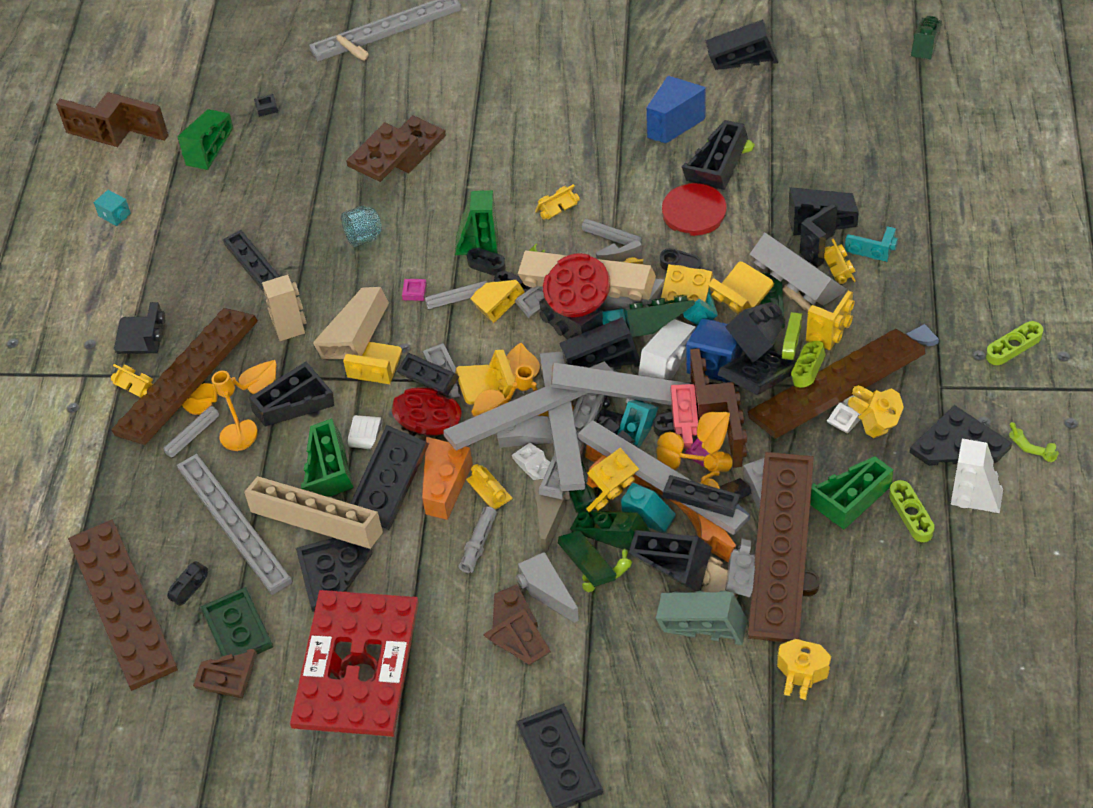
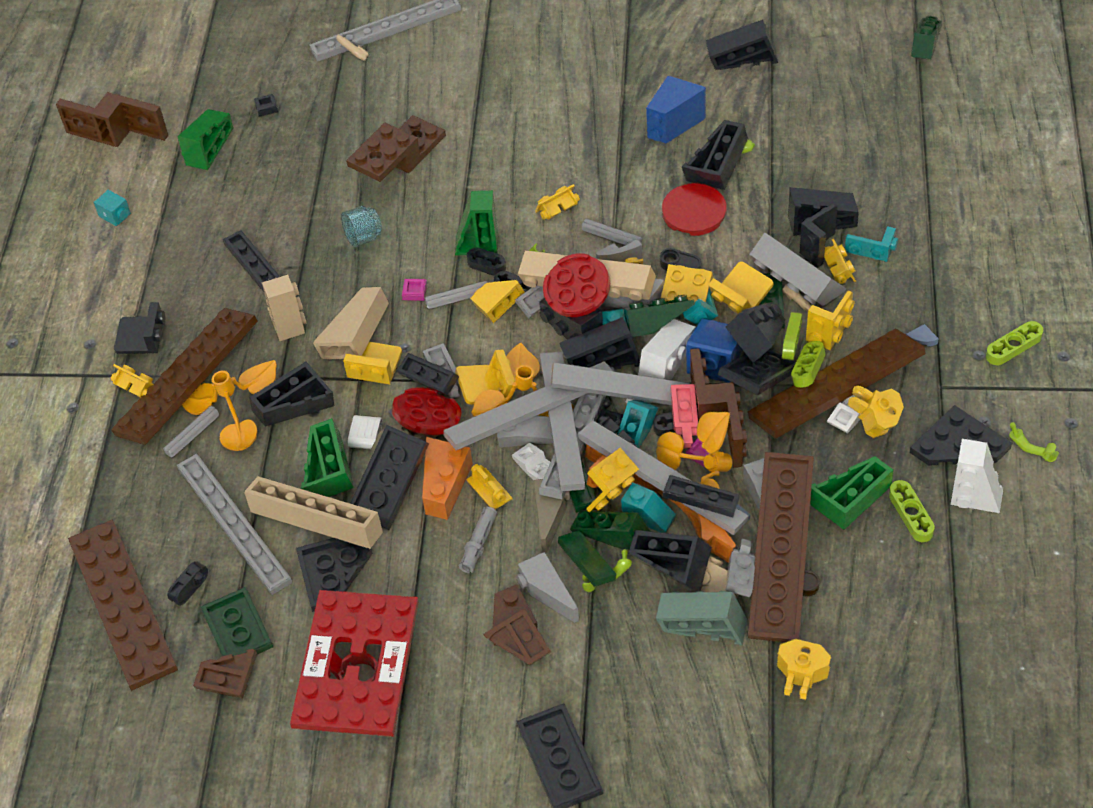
black tile [719,478,752,499] -> none

